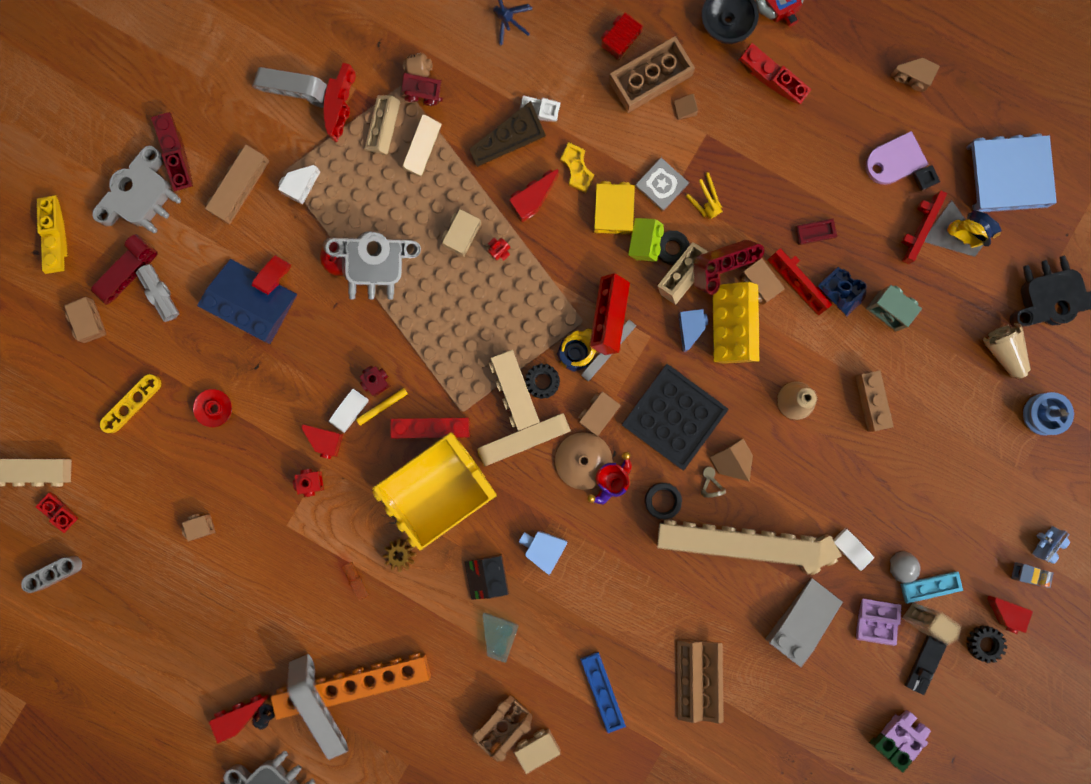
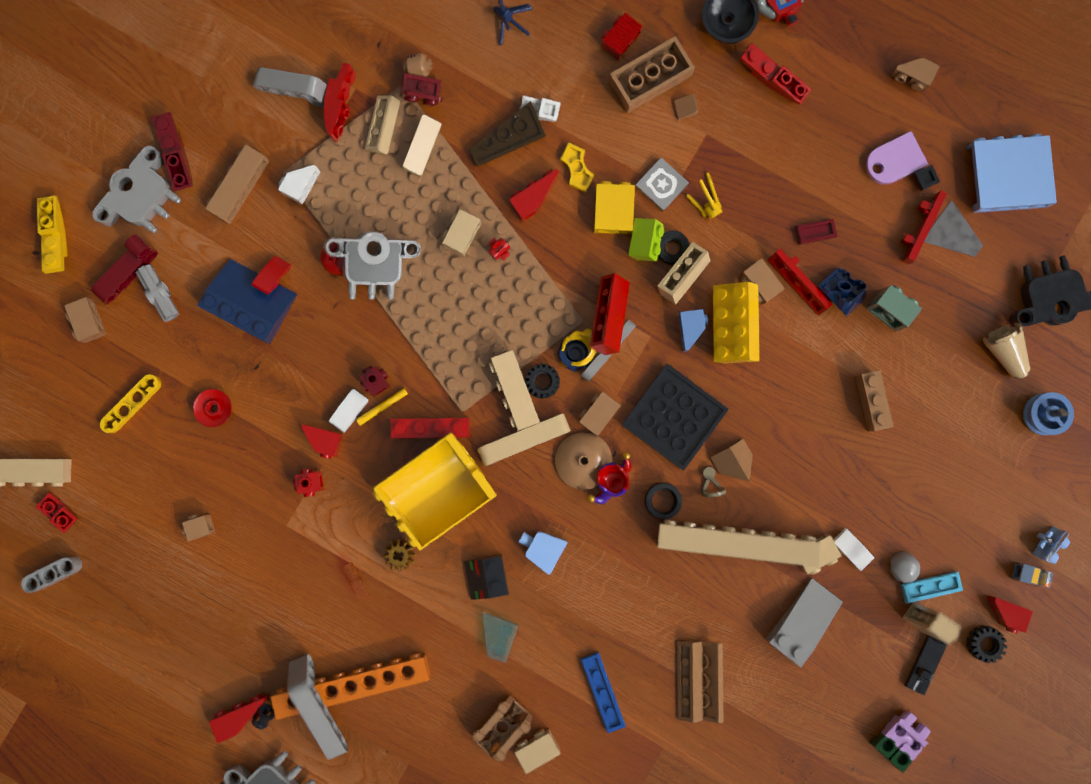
dark red beam [693,240,764,295] -> none
tan cone [777,382,817,420] -> none
lavender slope [856,599,901,646] -> none
piece [947,210,1002,248] -> none

